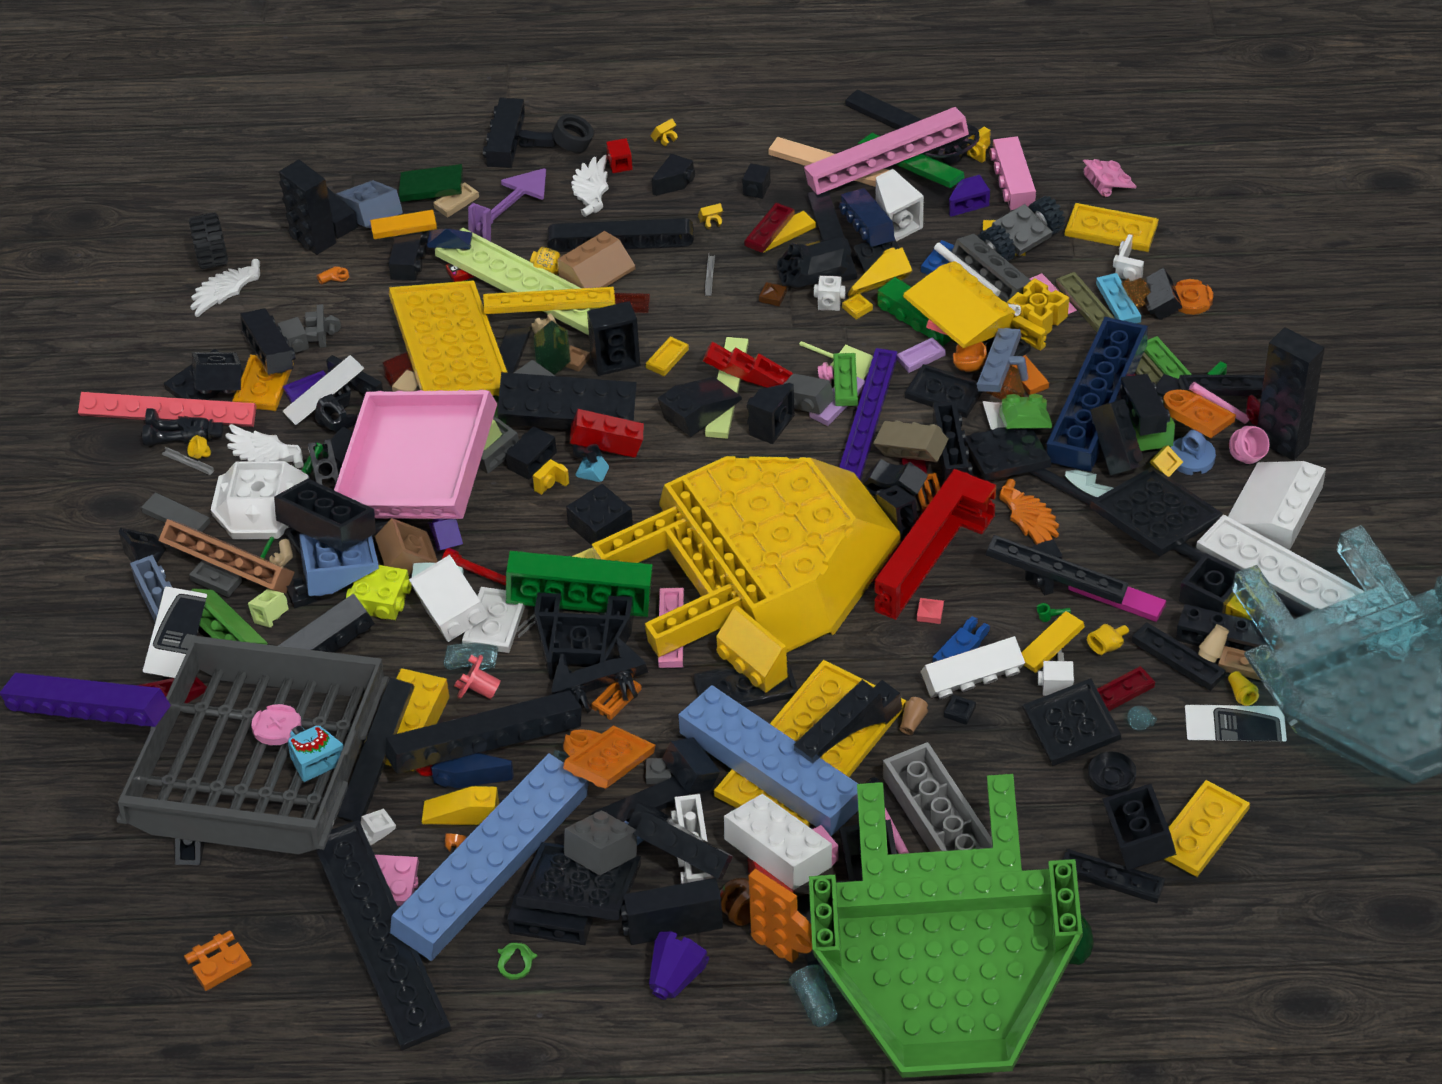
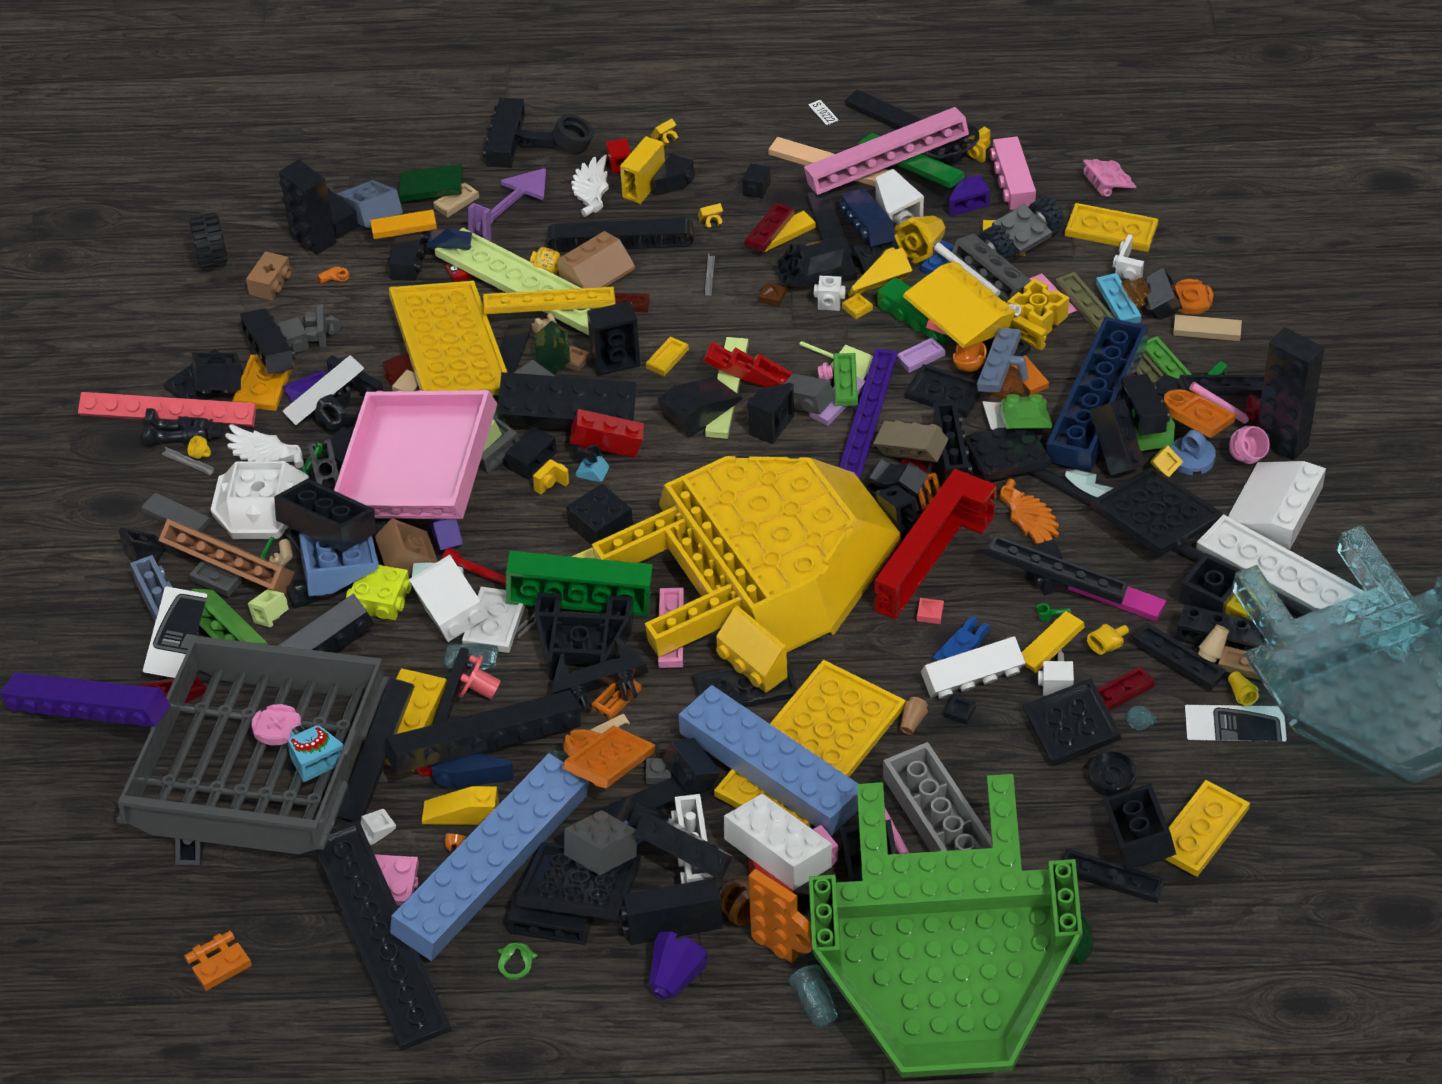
white animal [190,259,260,317] -> none
black arch [794,679,903,764] -> none
none -> medium nougat brick [246,251,292,300]
none -> black tile [433,647,470,725]
none -> tan piece [590,713,630,734]
none -> yellow brick [620,136,665,204]
none -> white sticker [807,99,840,126]
none -> yellow cone [895,216,946,264]
none -> tan tile [1173,315,1242,341]

